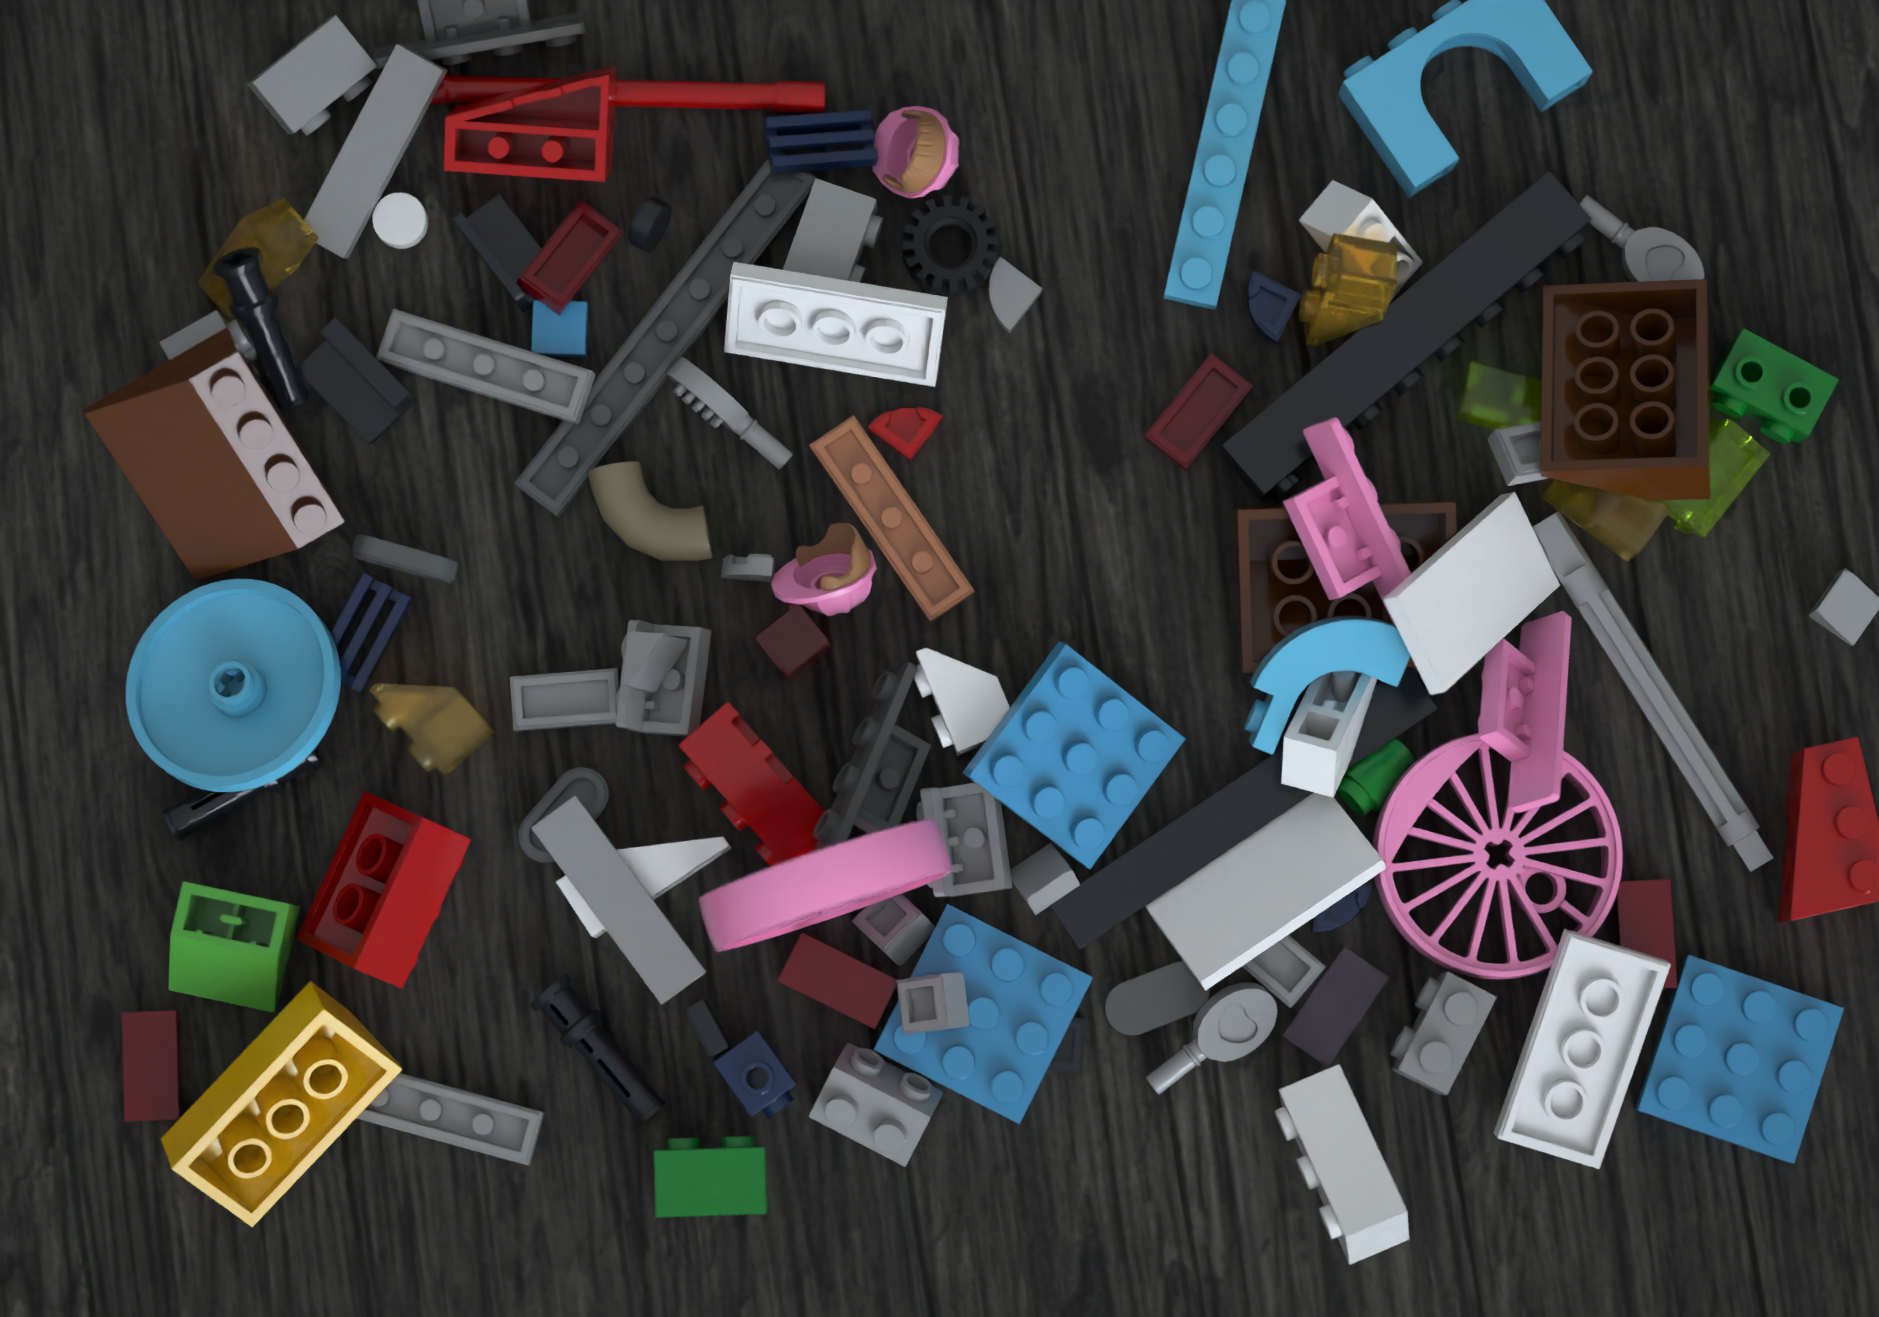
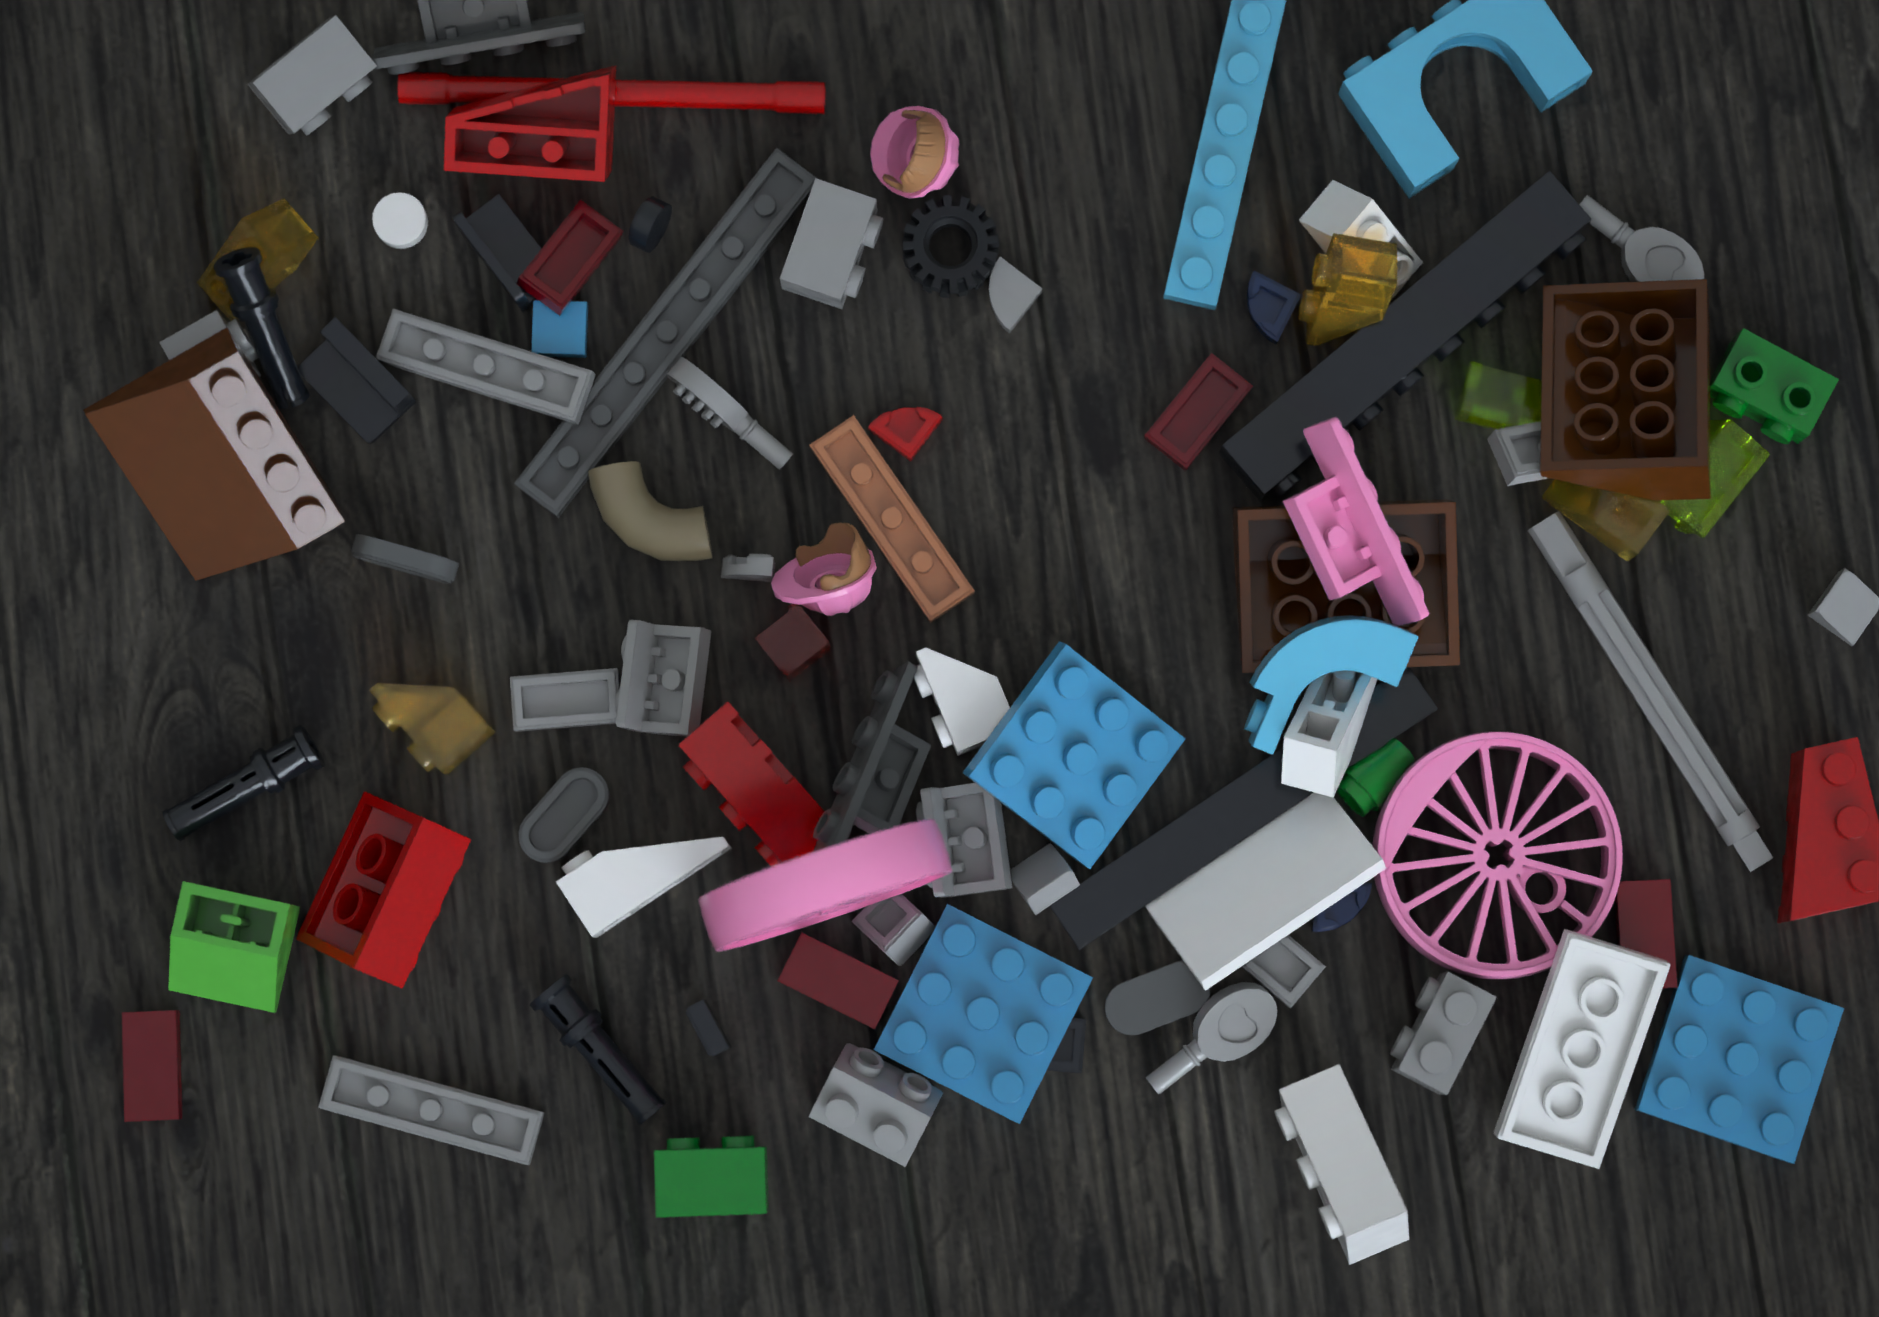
medium azure dish [126,579,341,792] -> none
yellow slope [161,981,402,1227] -> none
light grey tile [298,44,448,259] -> none
dark blue tile [331,573,413,694] -> none
light grey tile [531,795,707,1005] -> none
light grey slope [620,631,687,693] -> none
dark blue brick [713,1031,798,1118] -> none
white tile [724,262,948,387] -> none
dark blue tile [763,110,878,174] -> none
light grey slope [896,972,970,1035] -> none
clear purple tile [1282,947,1389,1067] -> none
white tile [1383,492,1560,695] -> none
bright pink bracket [1478,611,1572,813] -> none

